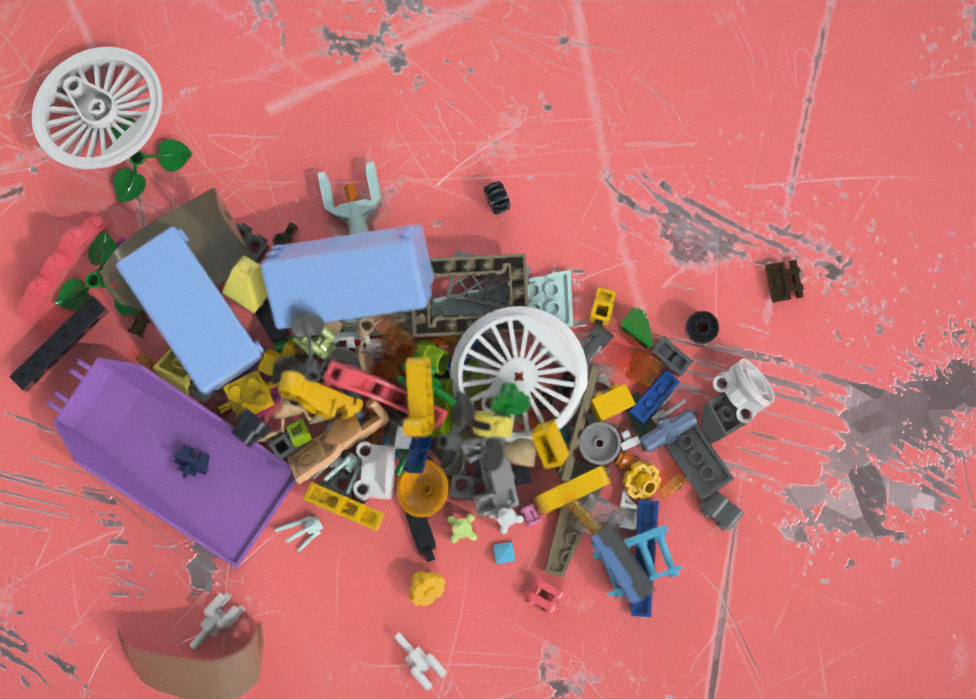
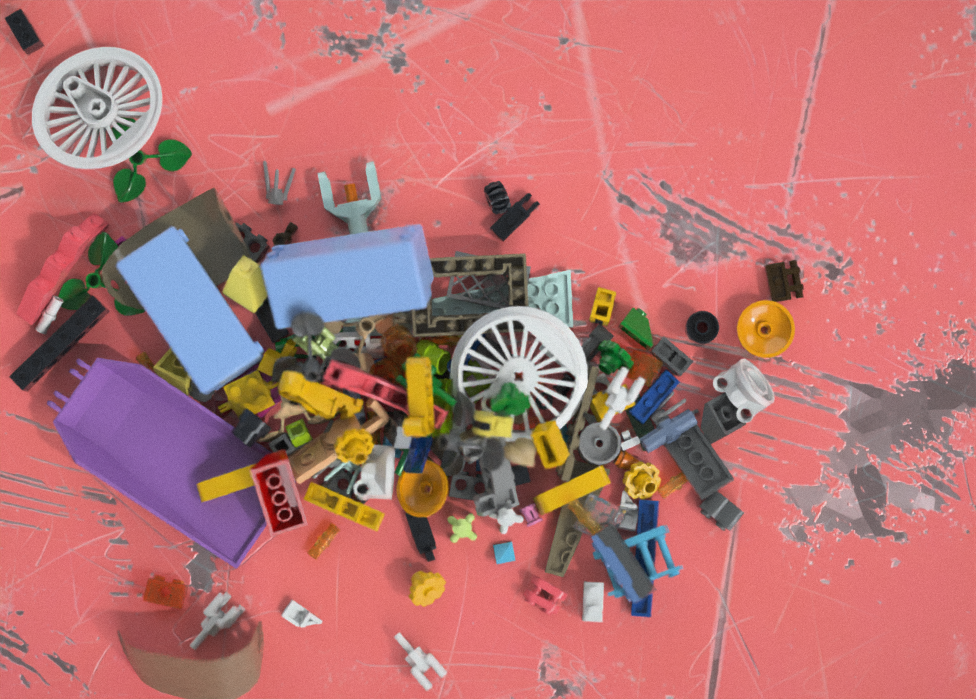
dark brown bush [128,314,151,338] -> none
dark blue hips [174,445,210,479] -> none
light aqua plant [274,515,323,552] -> none
none -> black brick [5,9,45,55]
none -> white pin [35,295,64,334]
none -> clear orange brick [143,575,189,609]
none -> yellow beam [196,464,255,503]
none -> red slope [250,449,308,537]
none -> light grey plant [263,161,296,205]
none -> white slope [281,599,323,628]
none -> clear yellow pin [307,522,341,560]
none -> yellow plant [334,428,374,464]
none -> black hinge [490,193,540,242]
none -> white brick [582,581,604,622]
none -> green plant [598,340,634,375]
none -> white plant [599,367,646,431]
none -> light orange dish [737,300,795,358]

